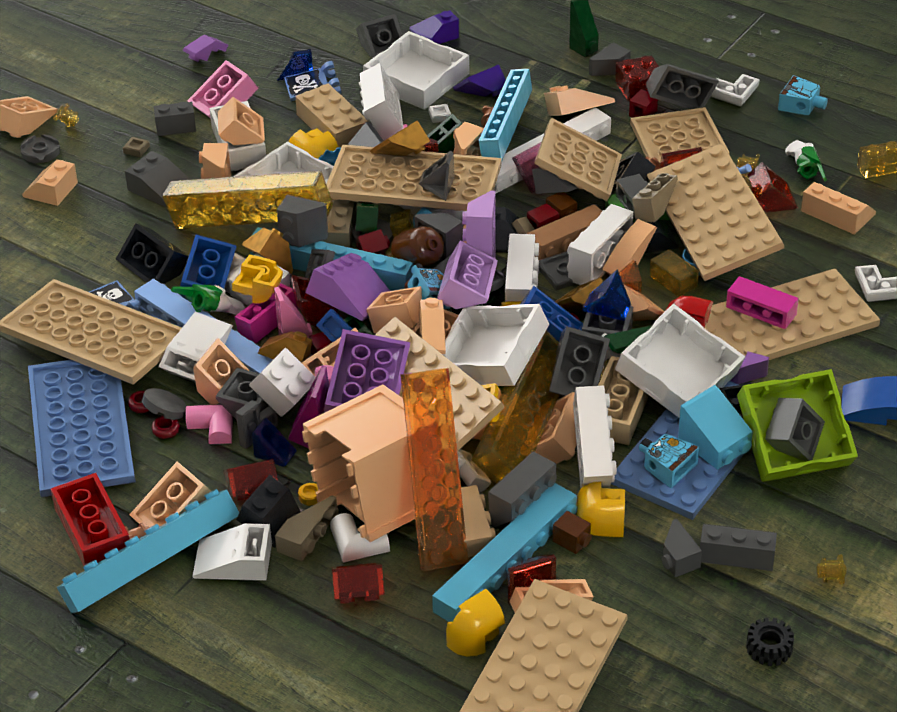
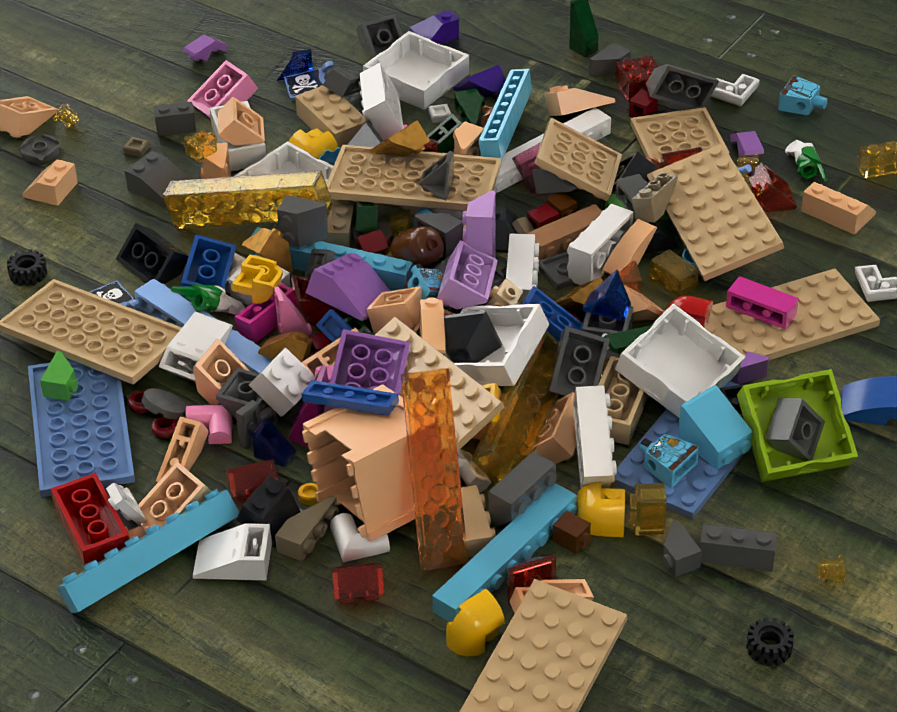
none -> black tyre [7,249,47,286]
none -> bright green slope [40,351,78,401]
none -> white wing [106,483,146,525]
none -> light nougat slope [156,417,209,482]
none -> clear yellow brick [184,130,217,162]
none -> blue plate [302,380,399,415]
none -> dark grey slope [323,67,362,97]
none -> black slope [444,310,502,363]
none -> dark green slope [454,88,485,127]
none -> tan brick [486,278,523,307]
none -> clear yellow brick [629,483,667,535]
none -> medium lavender slope [730,131,764,160]

